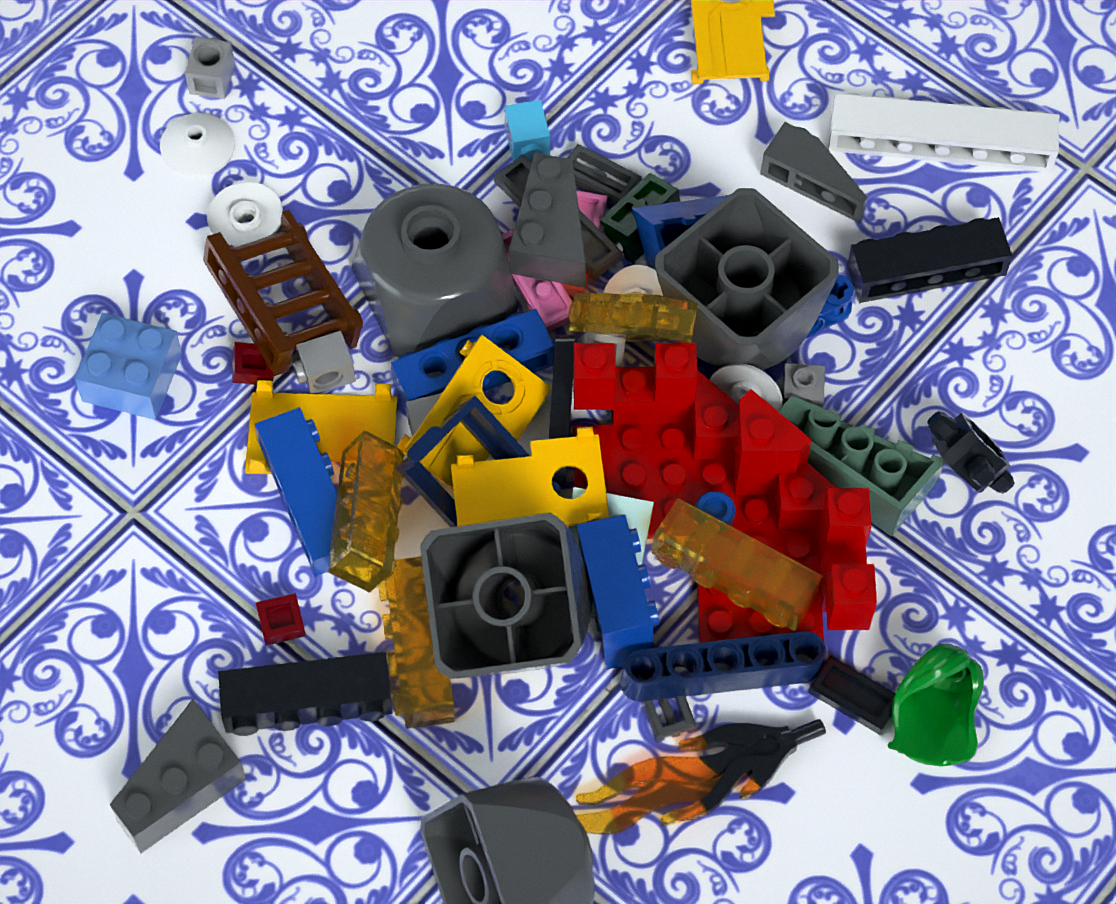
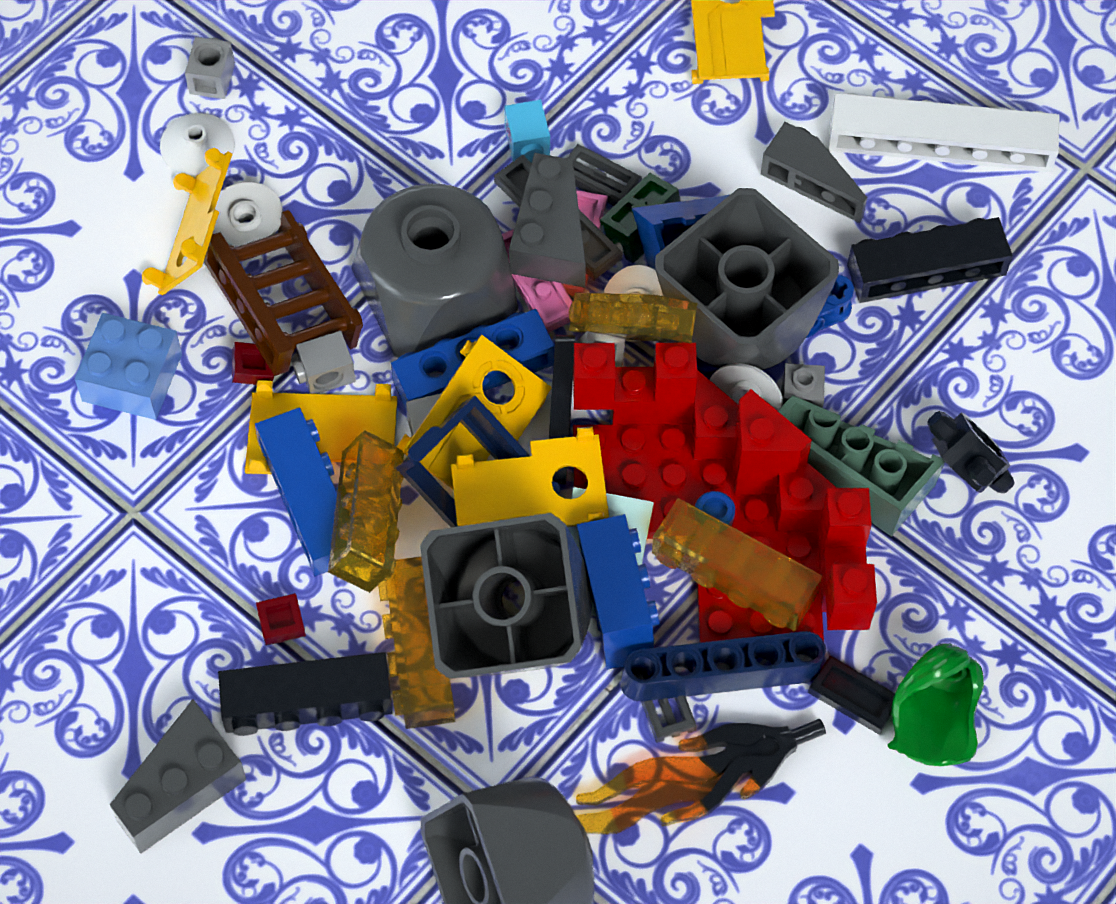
none -> yellow piece [142,148,232,296]

